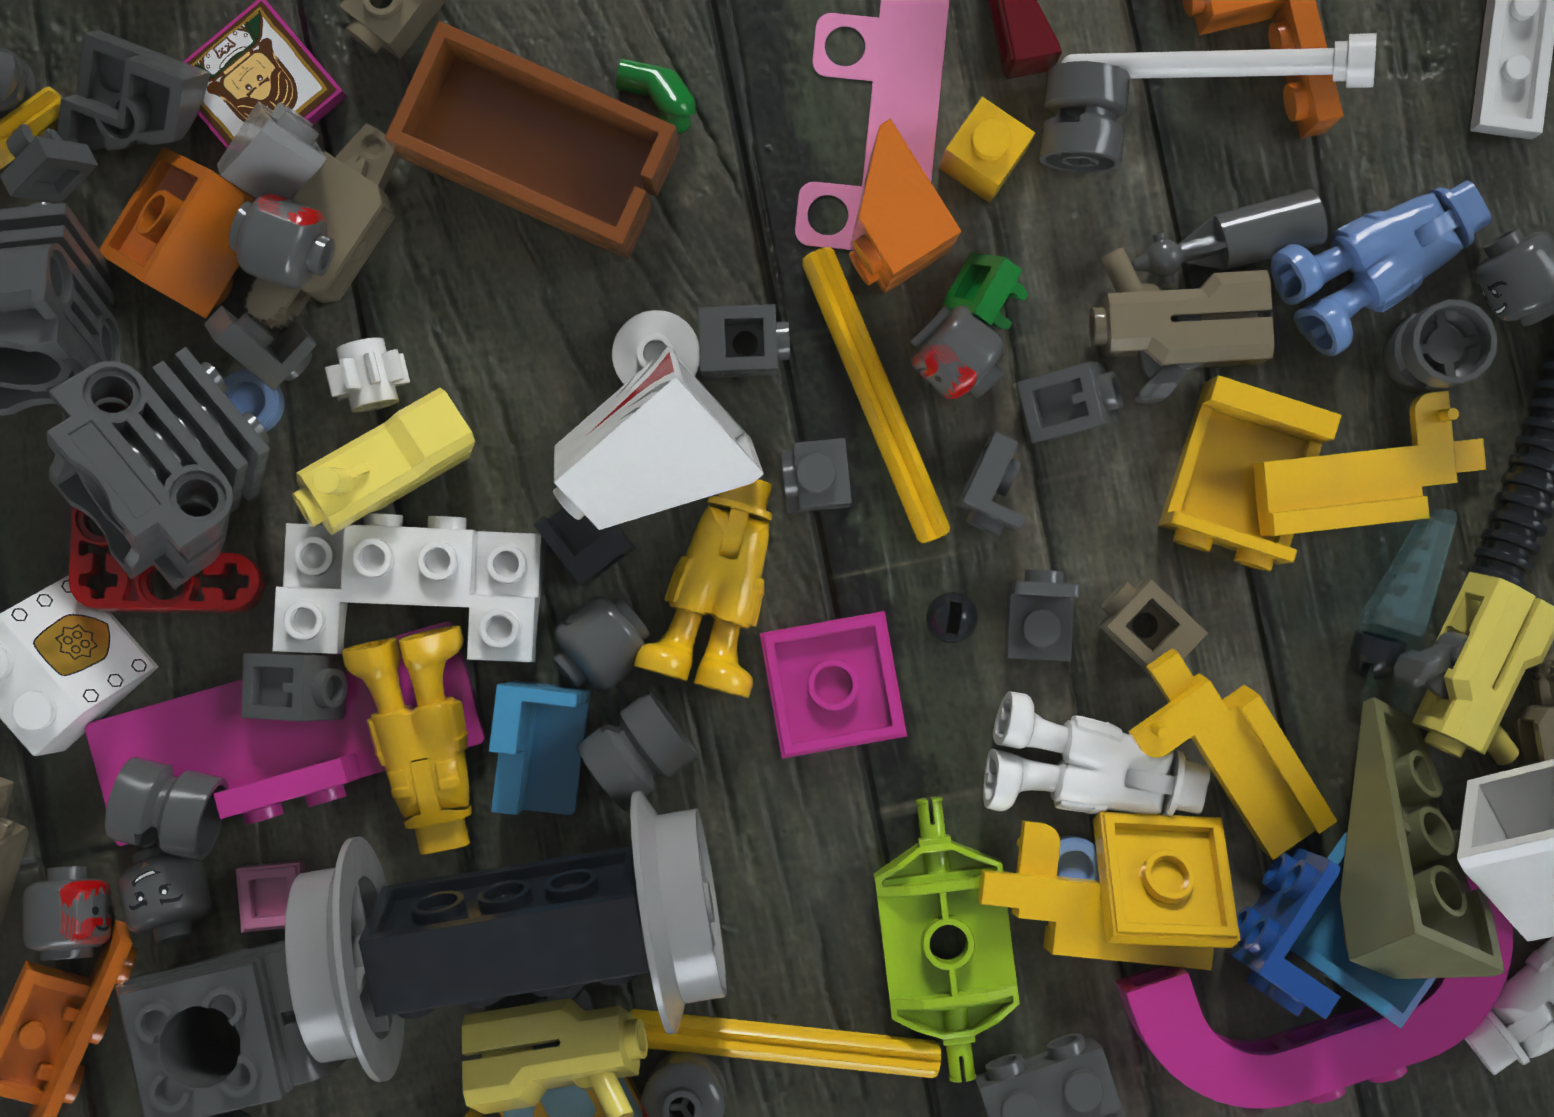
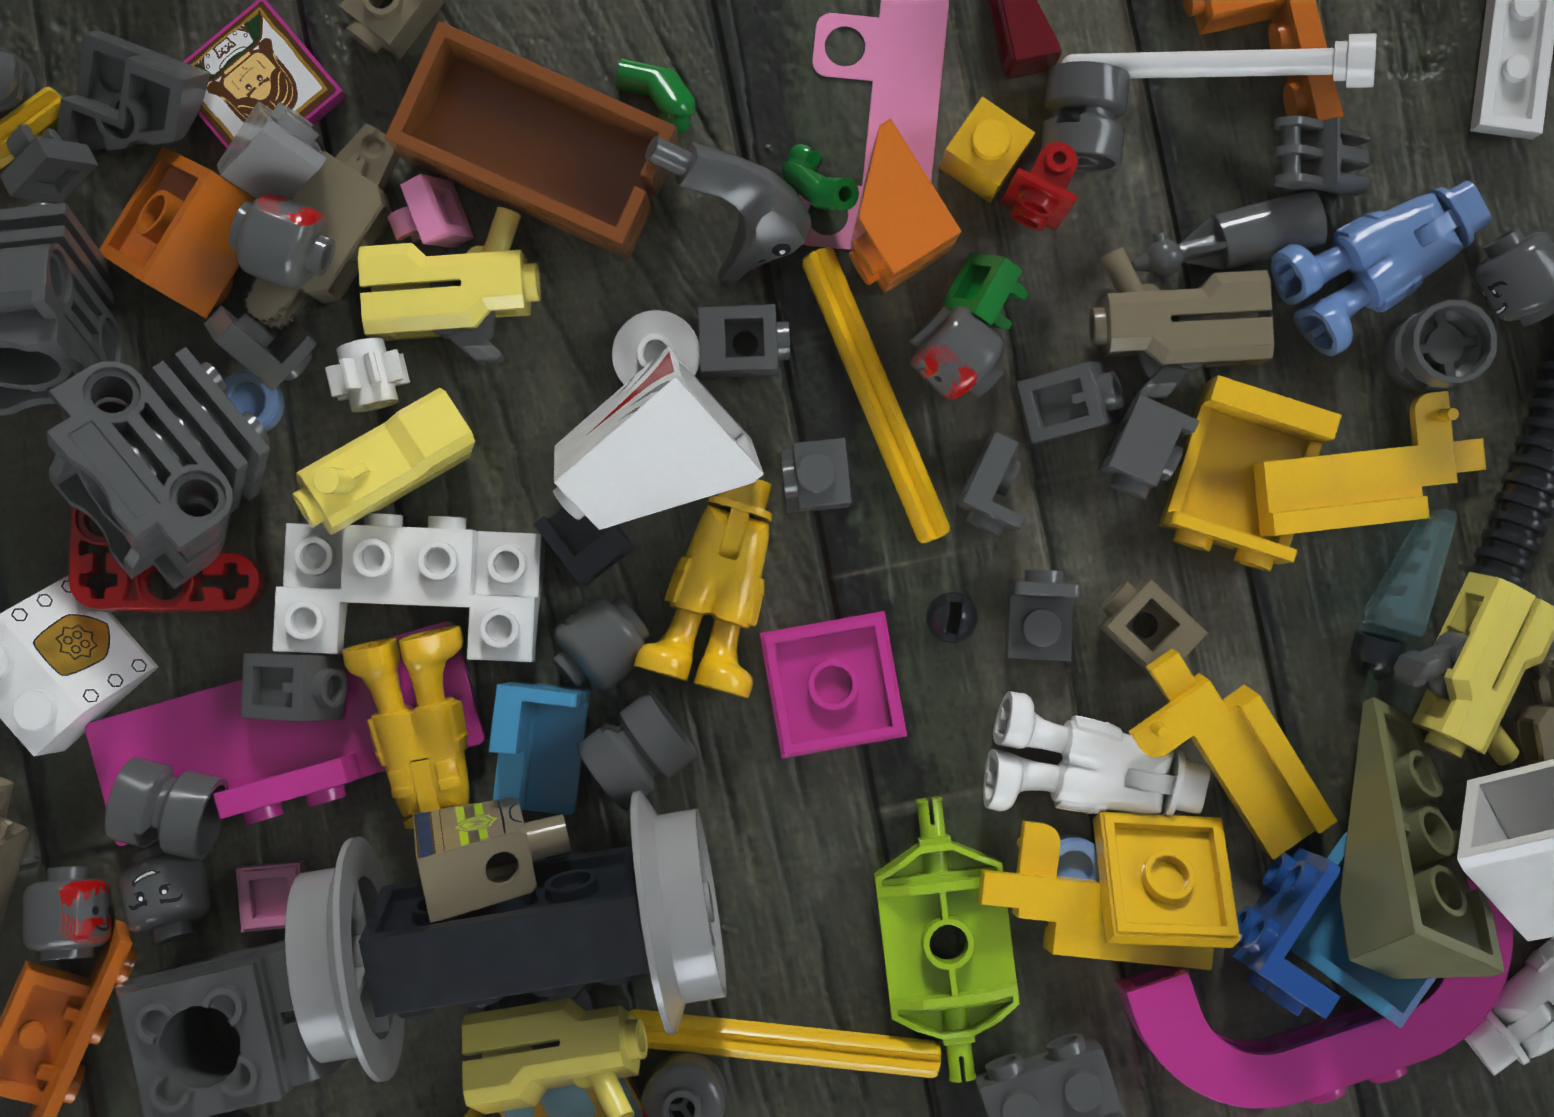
none -> light yellow piece [358,207,541,366]
none -> bright pink tile [387,174,475,248]
none -> dark tan torso [412,797,571,923]
none -> dark grey animal [645,136,812,286]
none -> green arm [782,144,859,210]
none -> red hinge [1000,142,1078,231]
none -> dark grey brick [1098,394,1199,500]
none -> dark grey arm [1274,116,1370,196]

